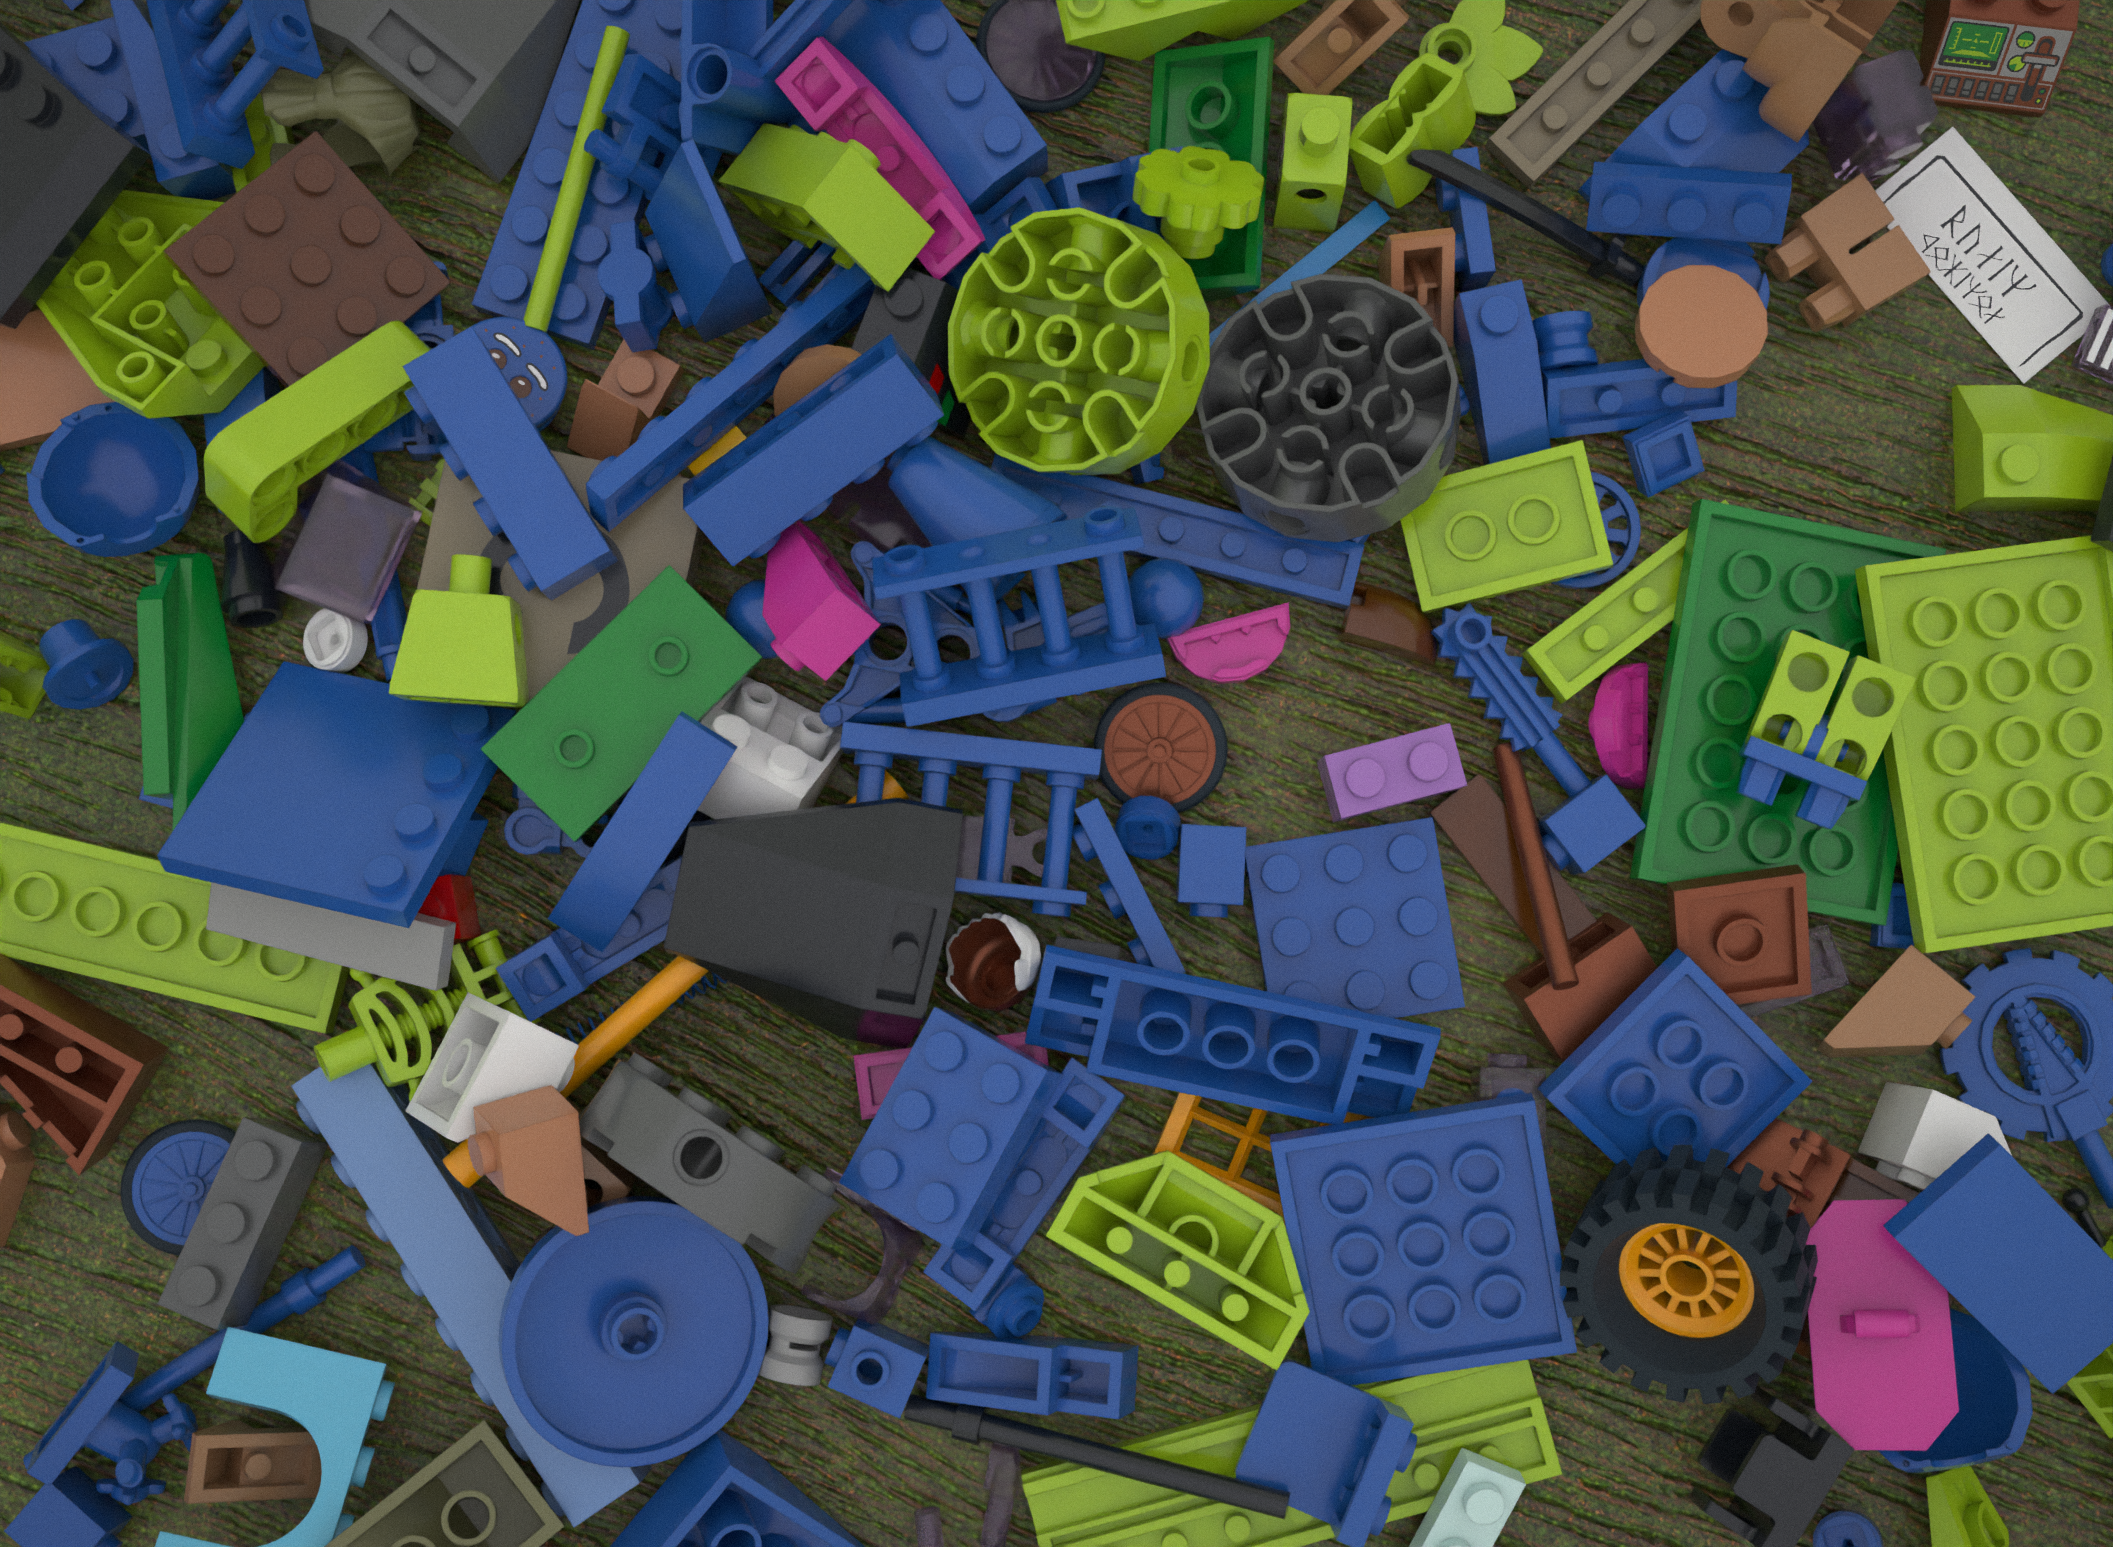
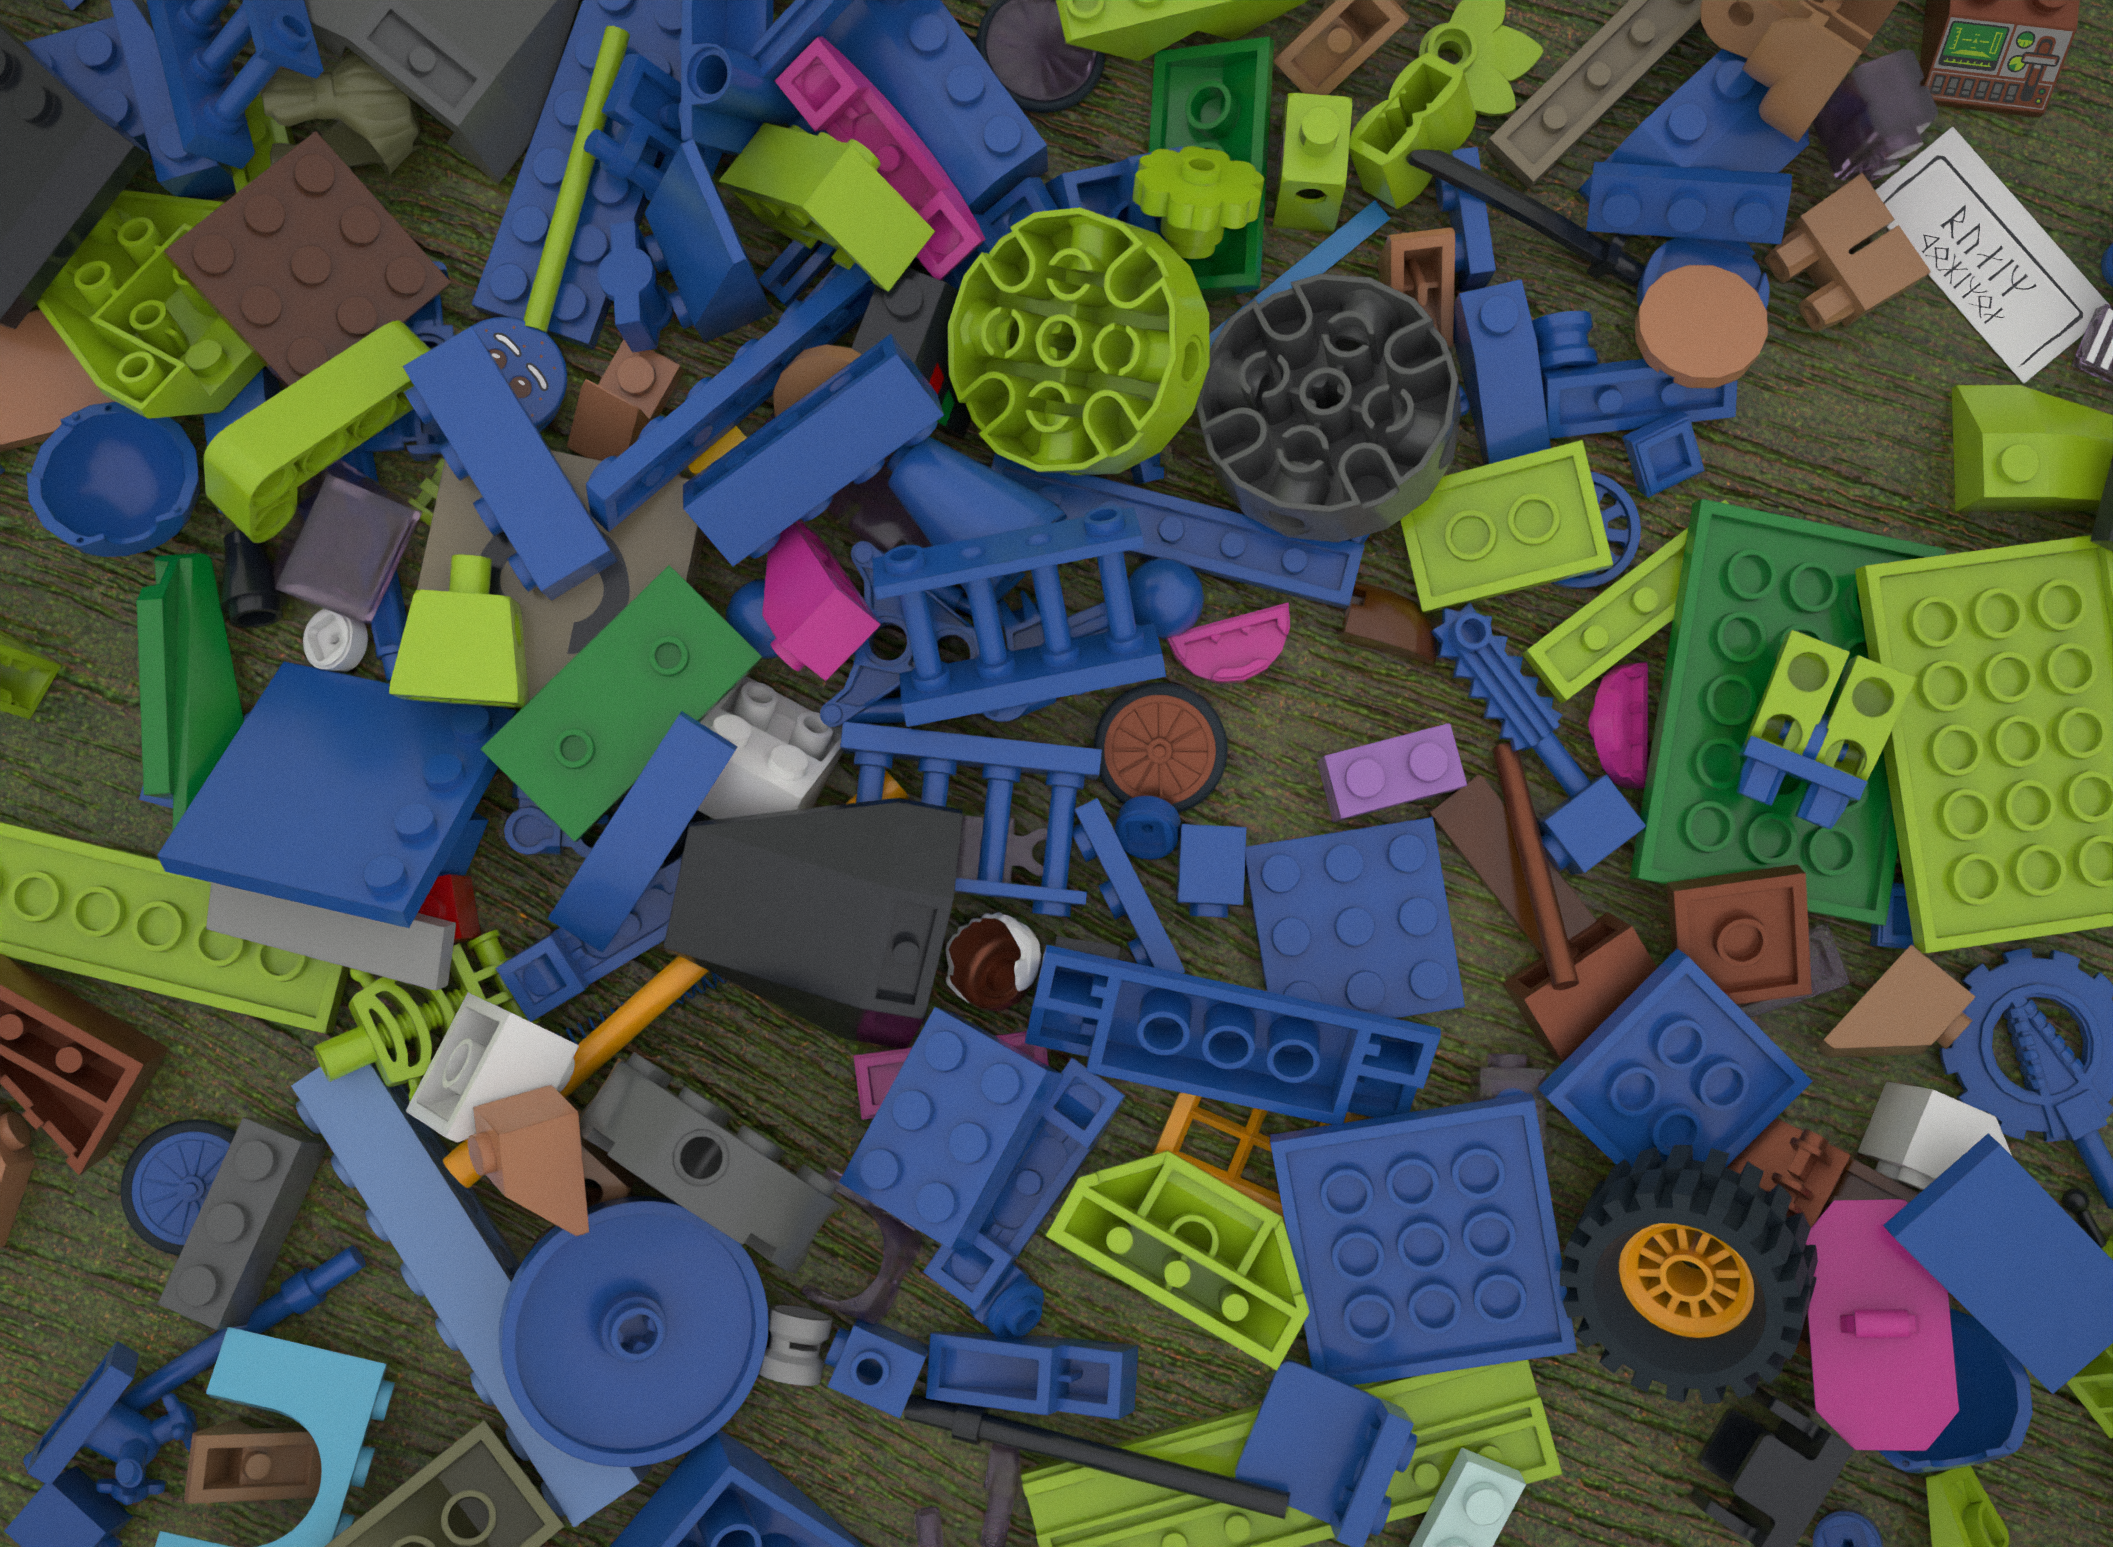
blue piece [39,619,133,710] -> none

